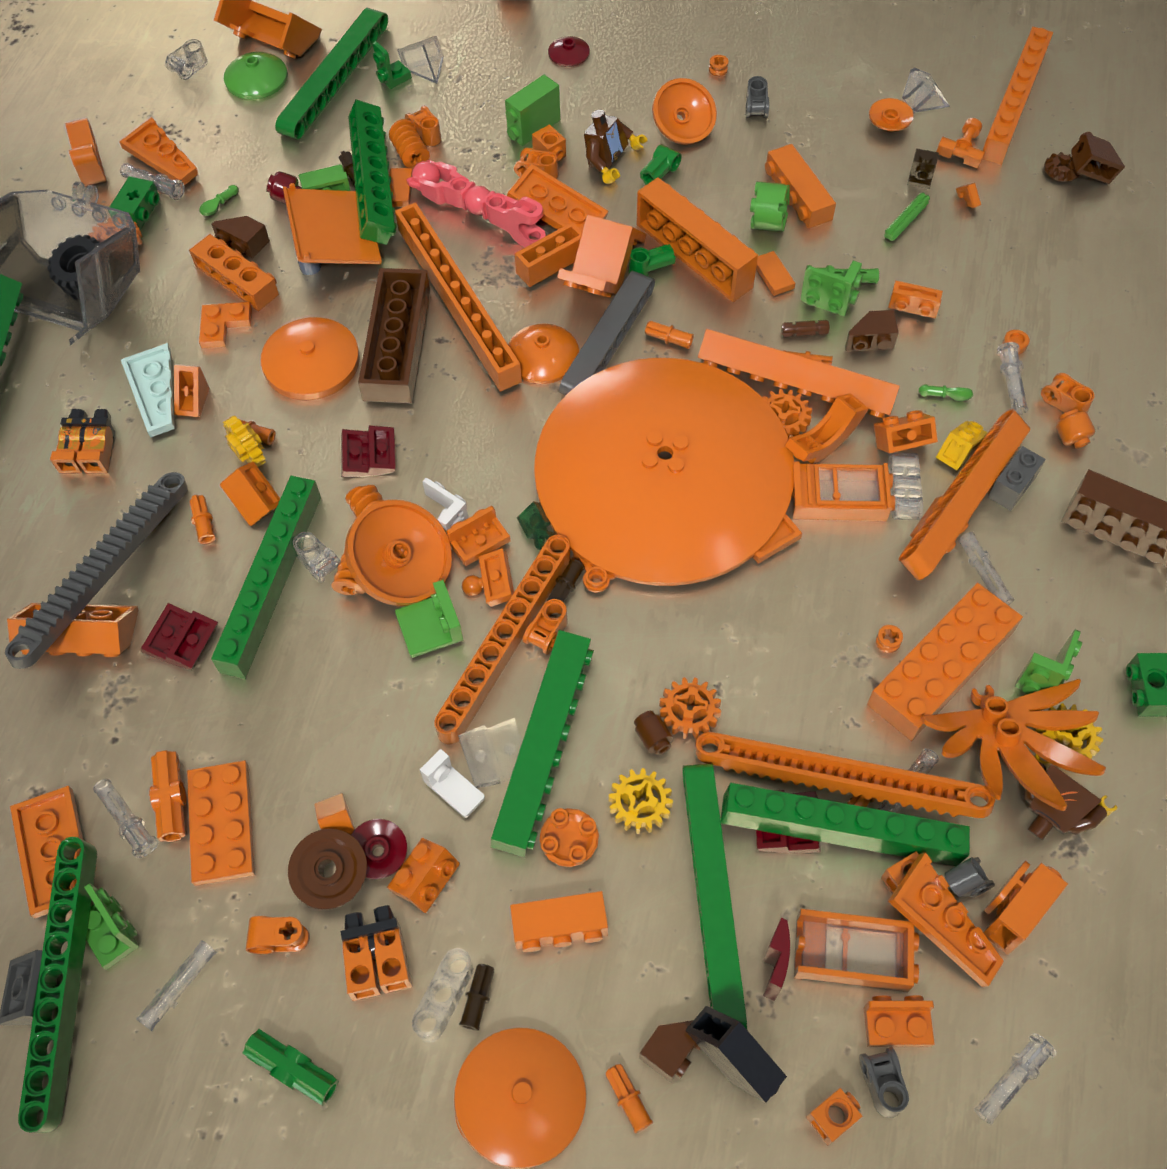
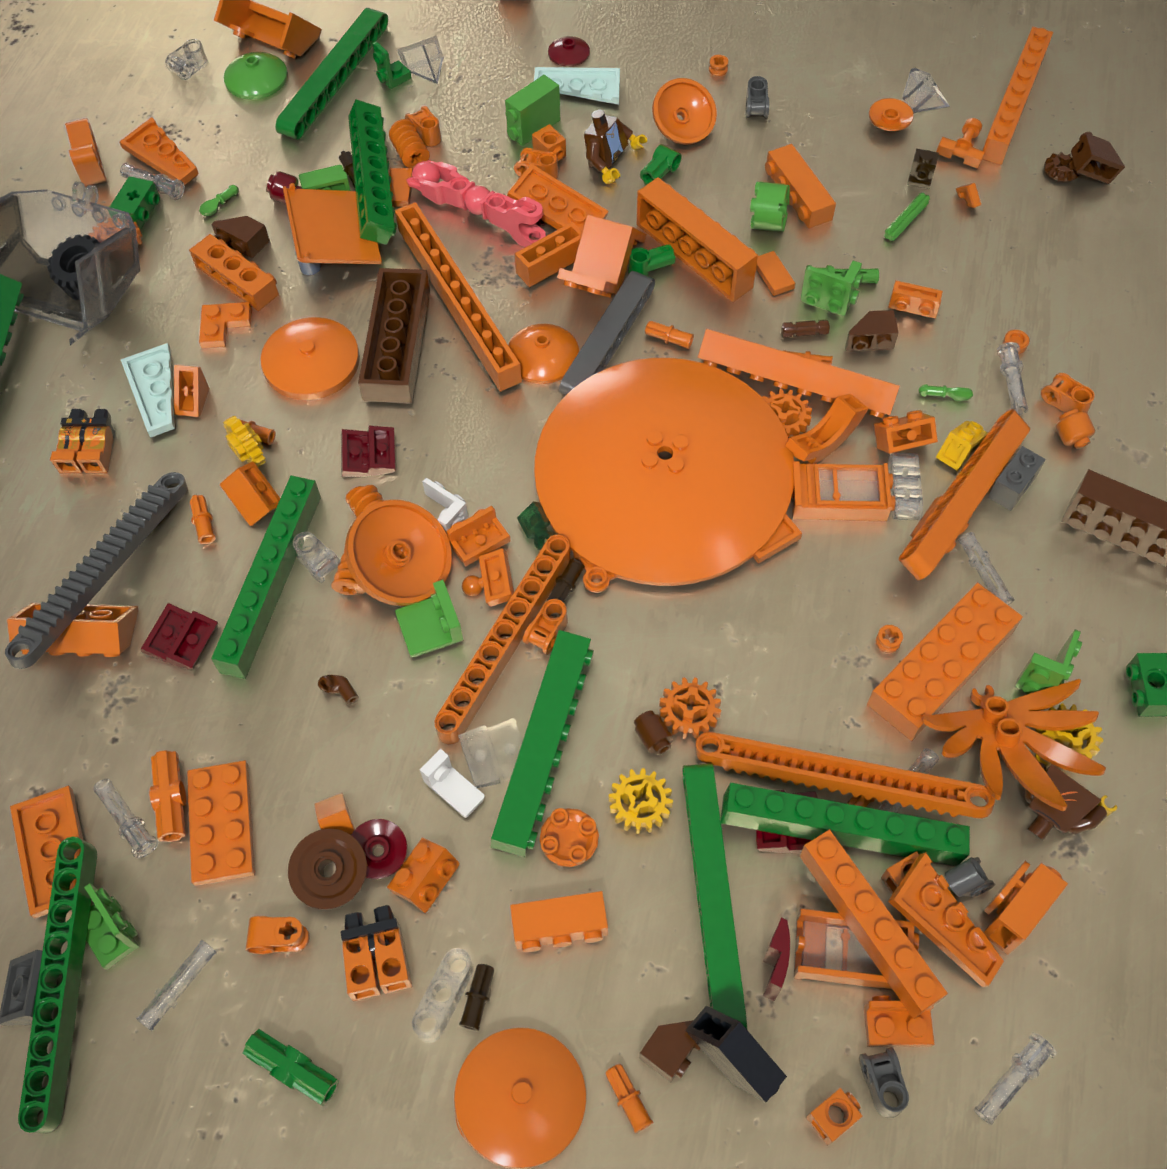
none -> reddish brown arm [318,675,359,705]
none -> light aqua wing [534,67,620,105]
none -> orange brick [799,830,948,1019]

